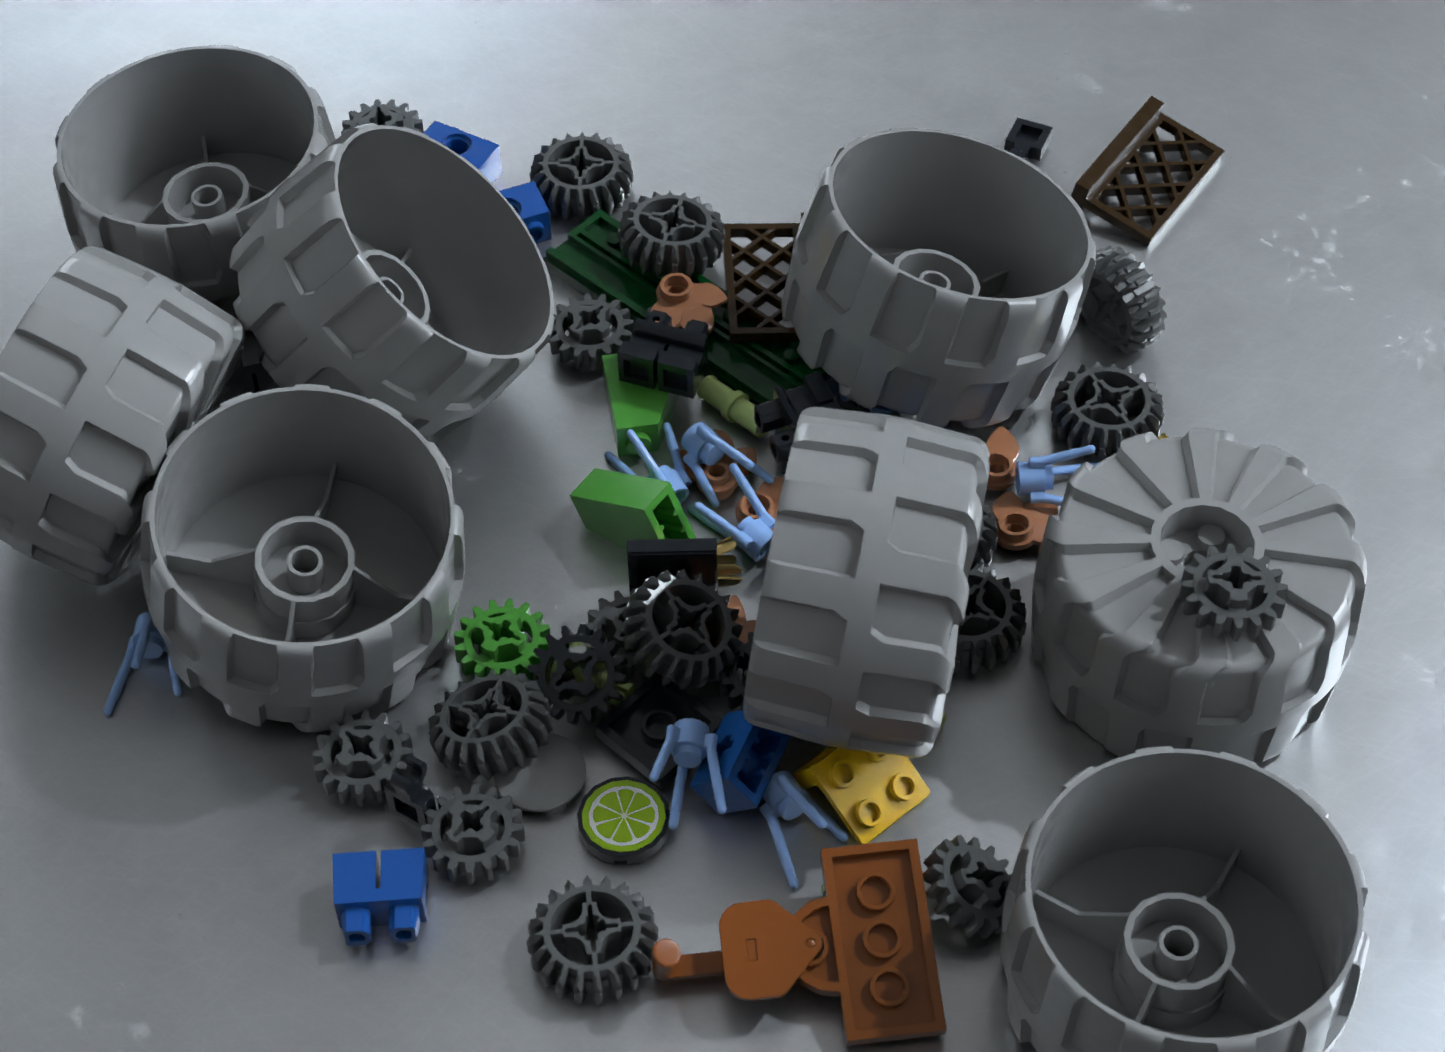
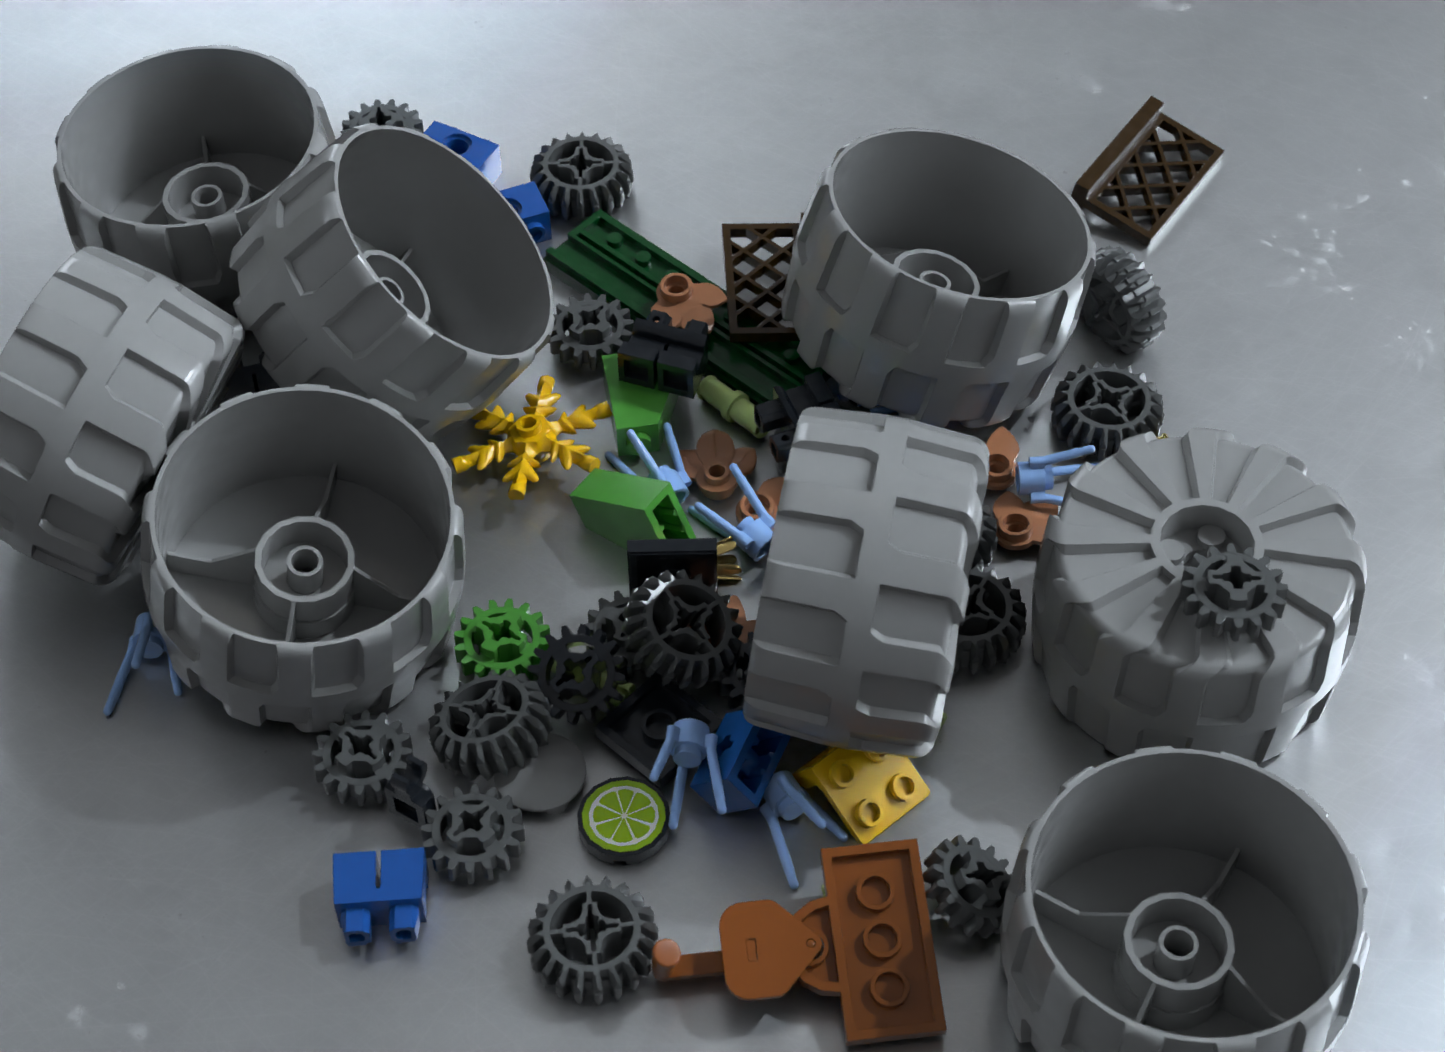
dark grey gear [618,190,725,279] -> none
light blue plant [681,422,774,507] -> none
black plate [1004,117,1053,161] -> none
none -> yellow piece [451,375,612,500]

